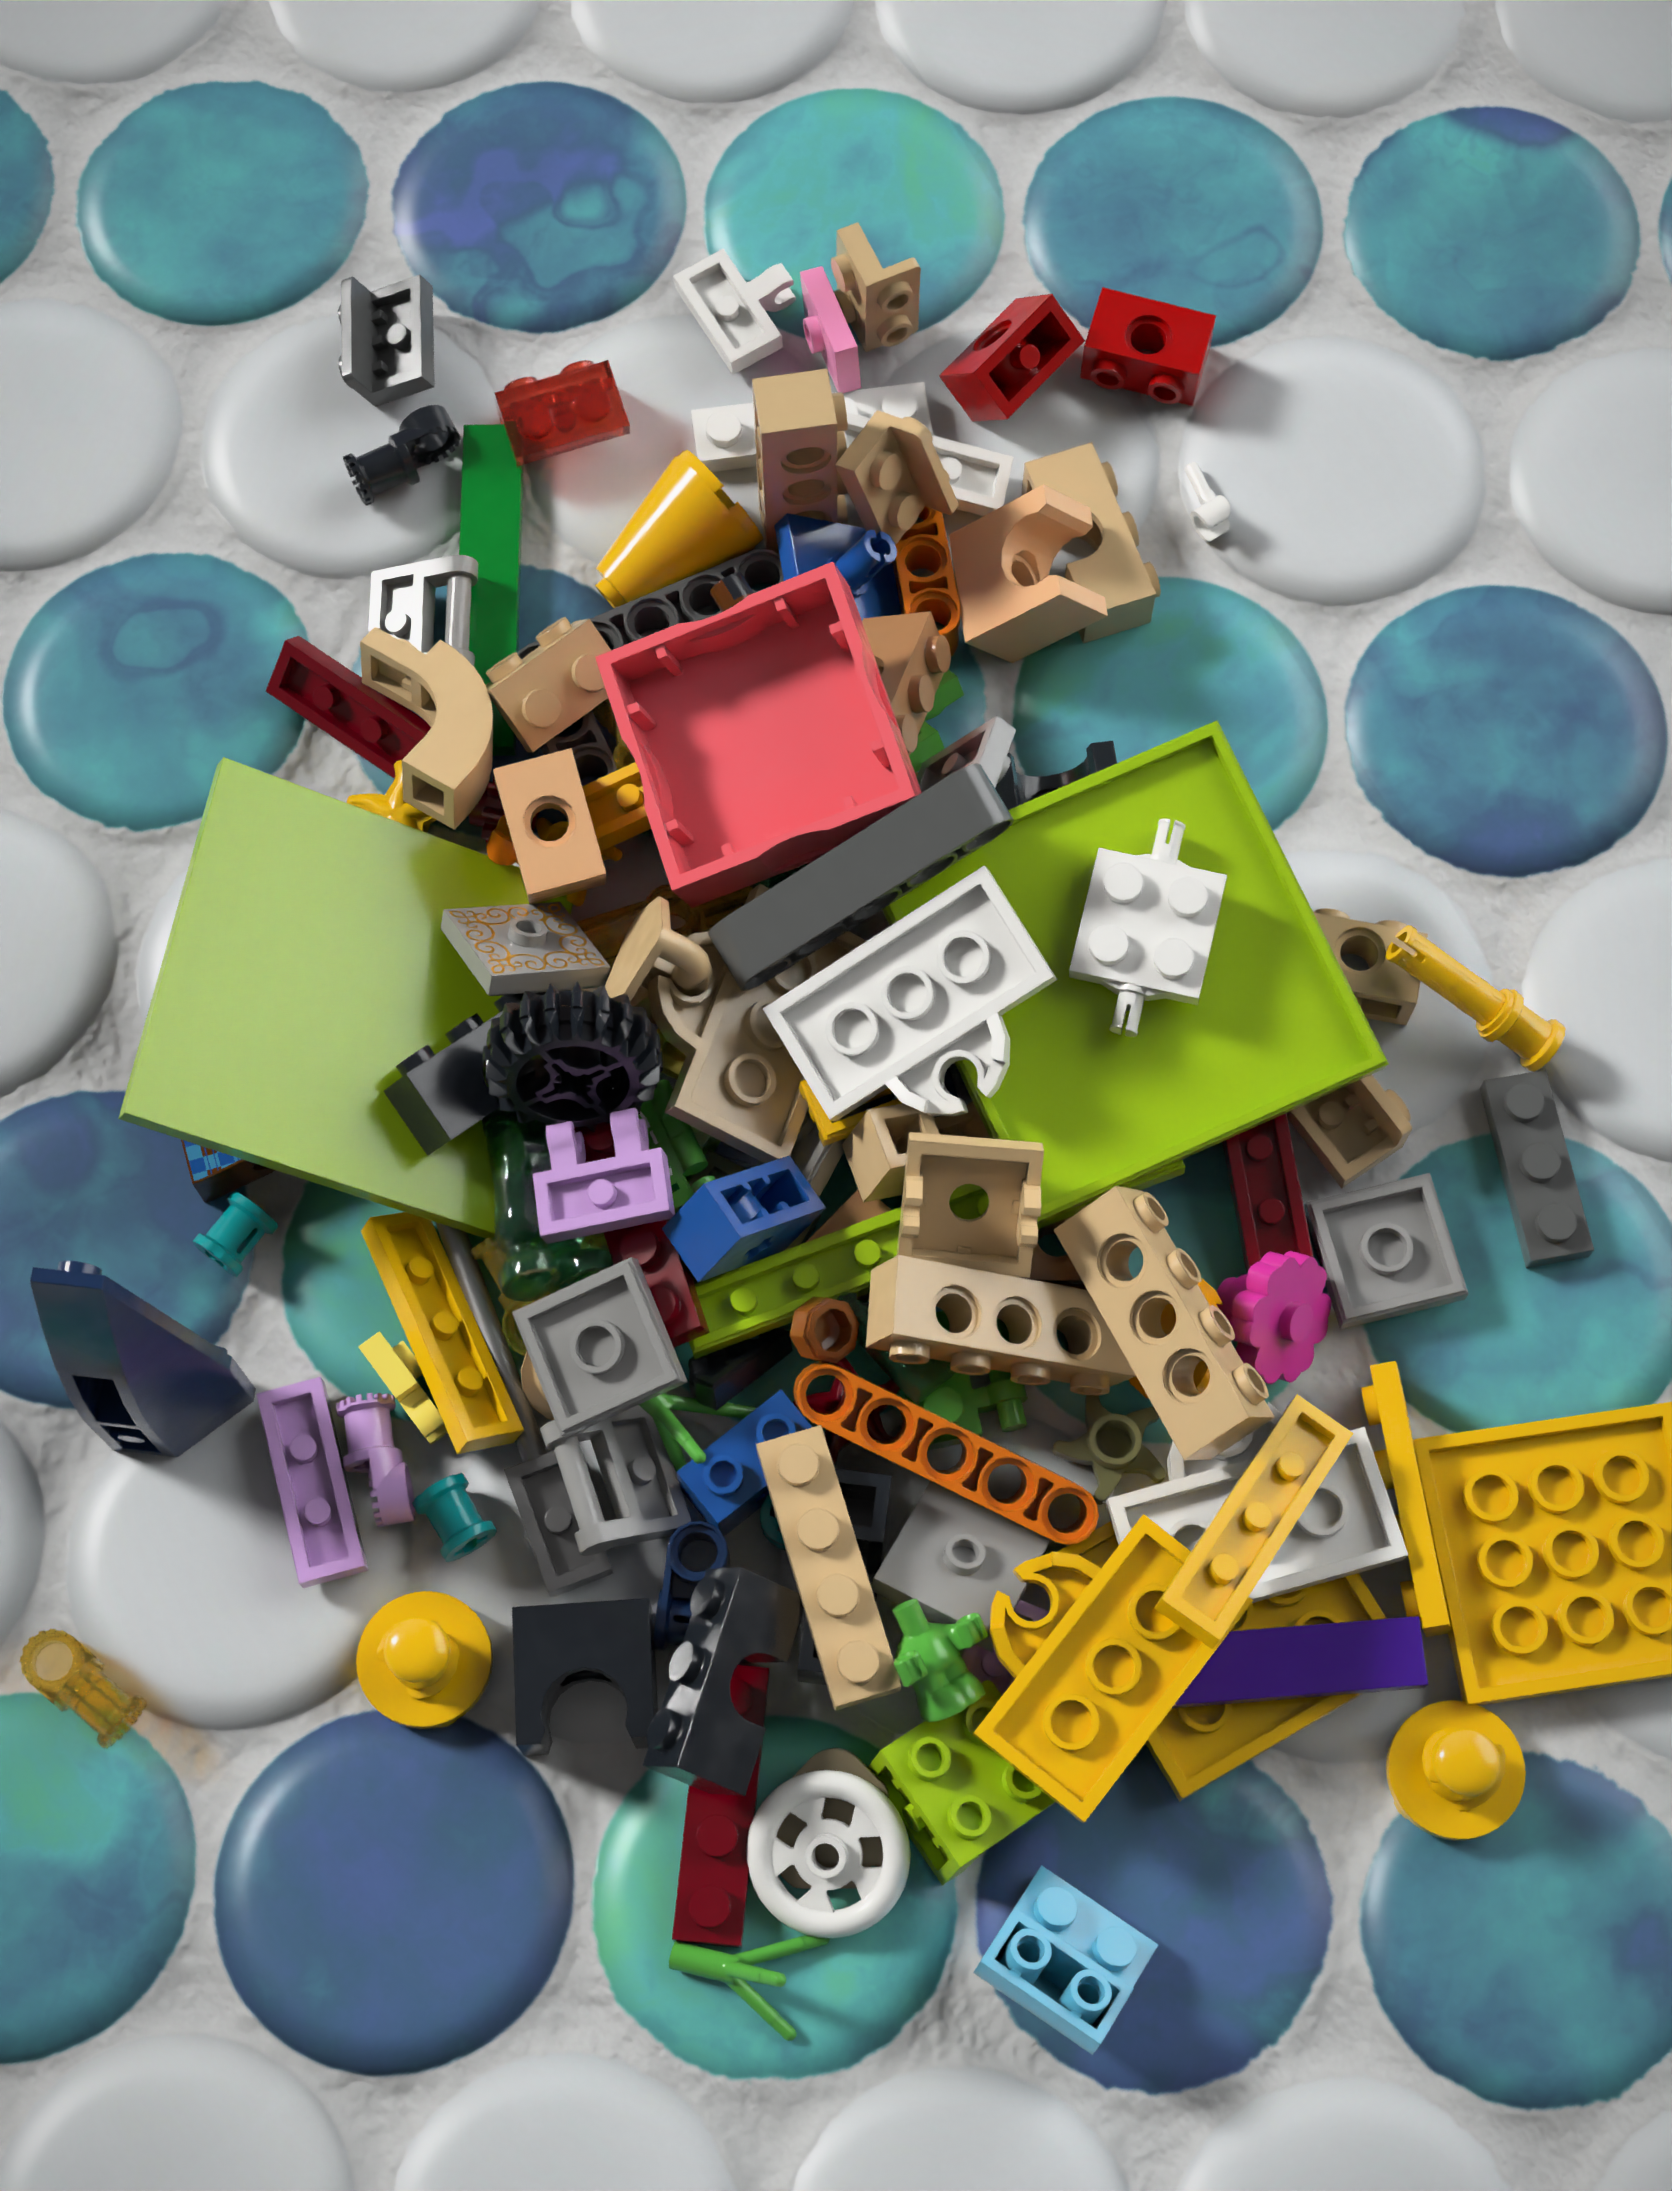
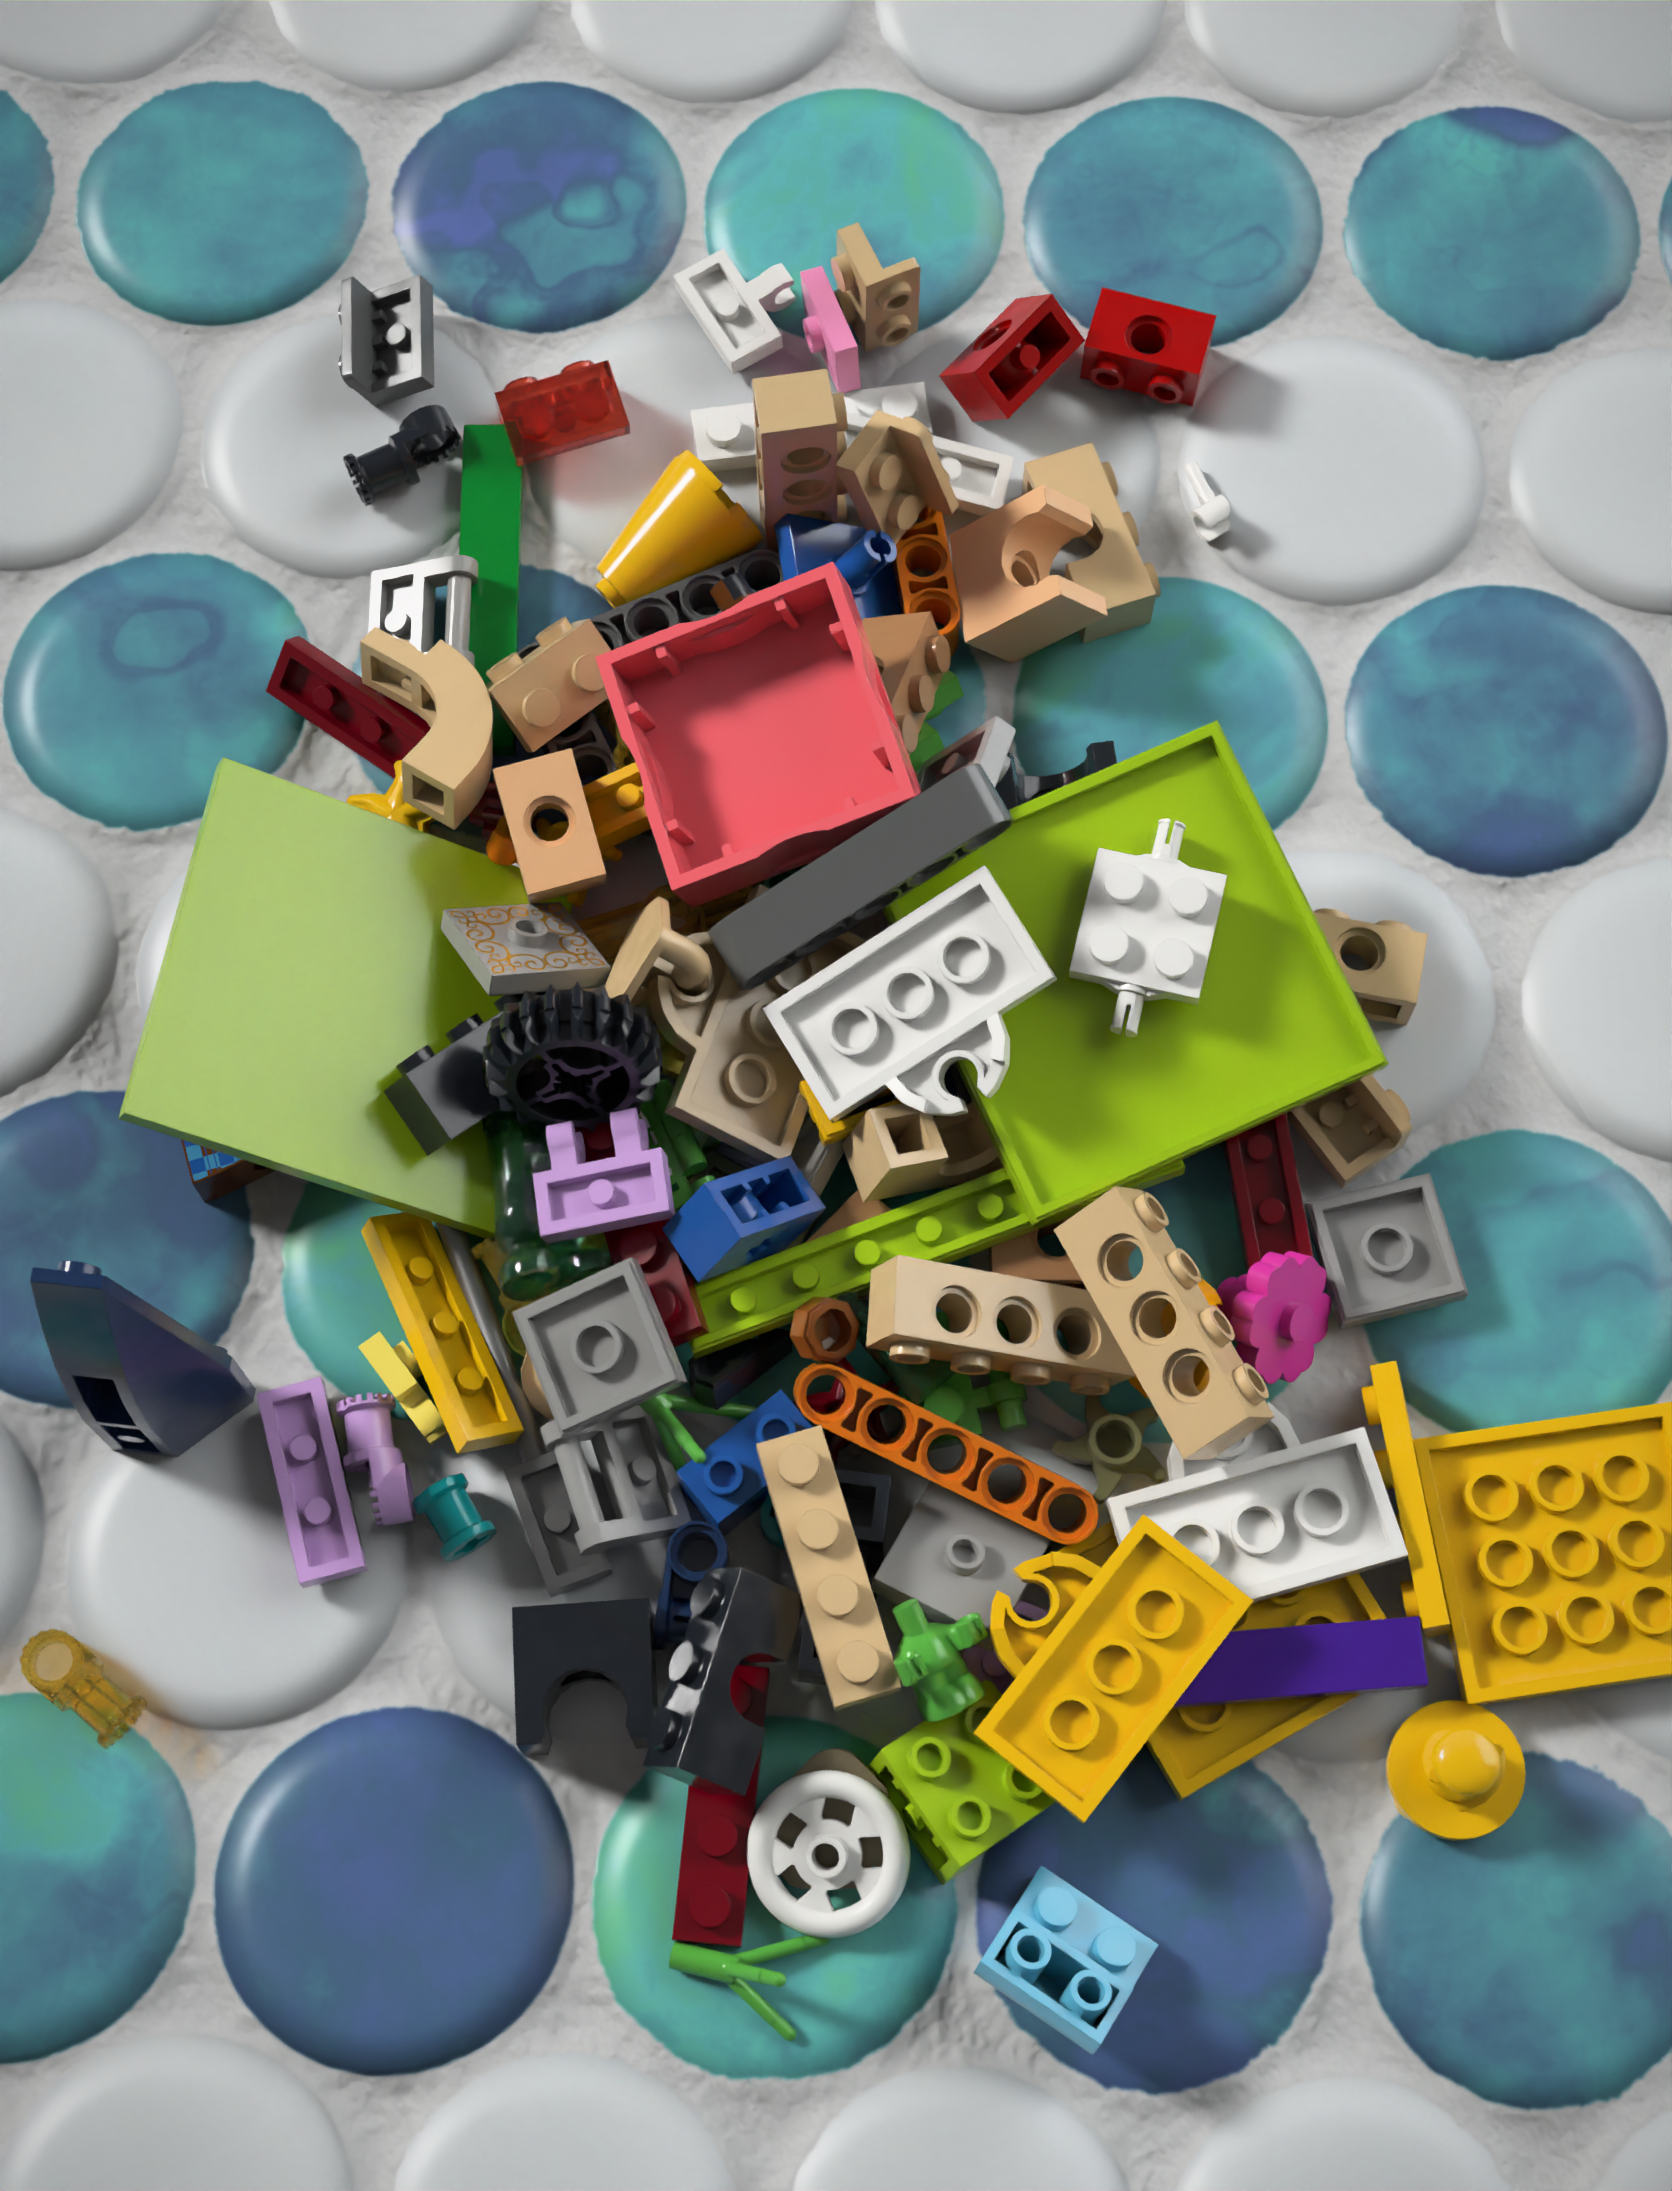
teal bush [193,1191,279,1277] -> none
yellow plate [356,1591,493,1729] -> none
tan piece [897,1132,1044,1278] -> none
yellow plate [1154,1394,1354,1649] -> none
yellow pin [1385,925,1566,1072] -> none
dark grey plate [1479,1070,1594,1268] -> none

